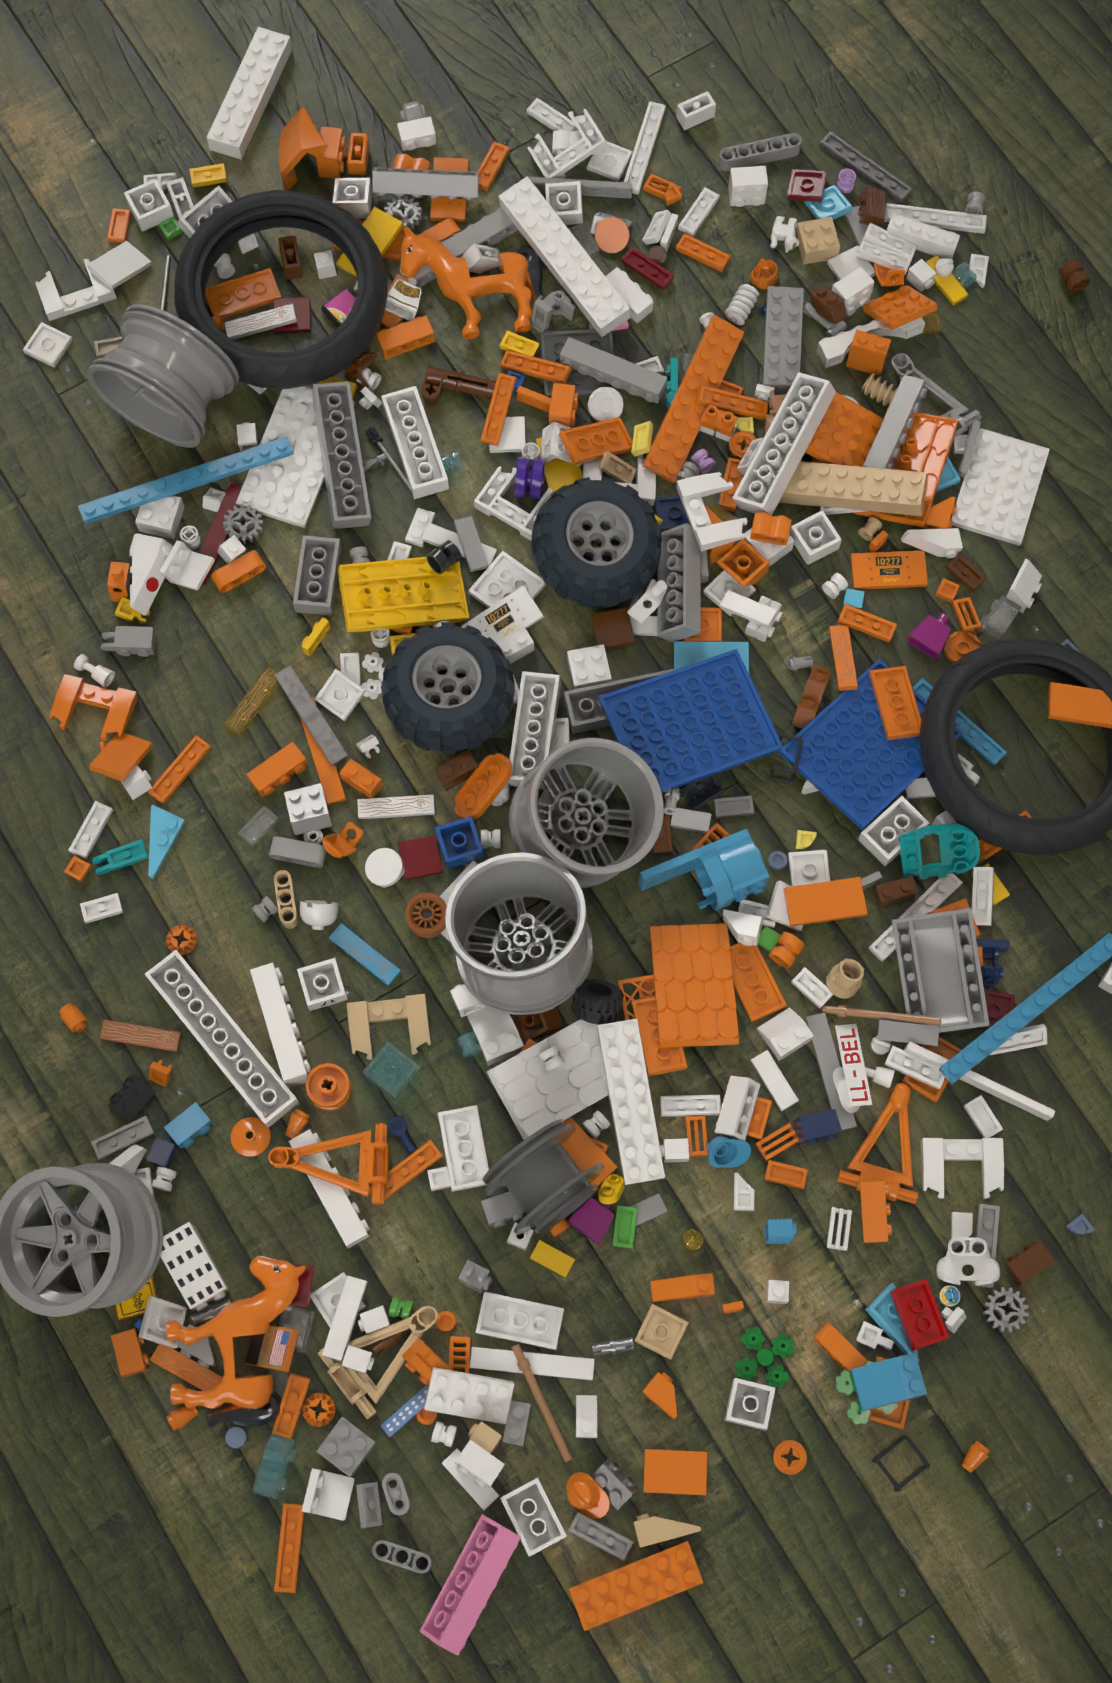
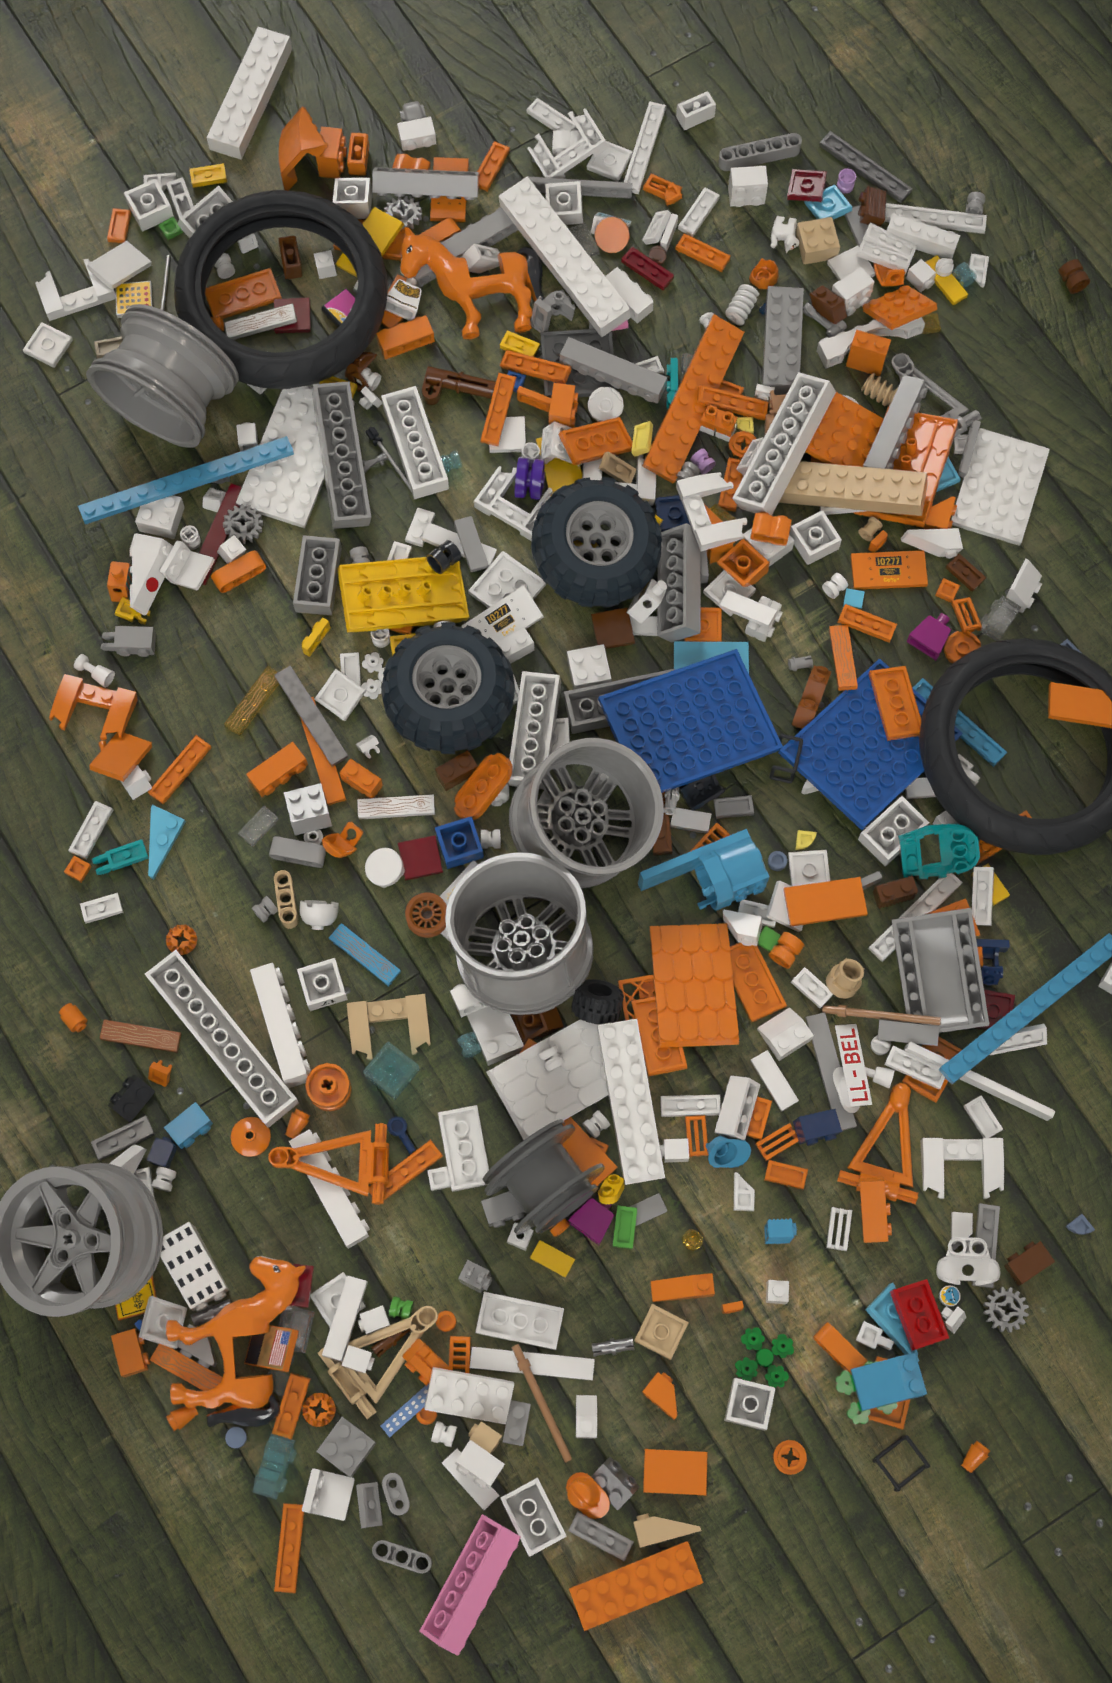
none -> yellow tile [115,281,153,318]

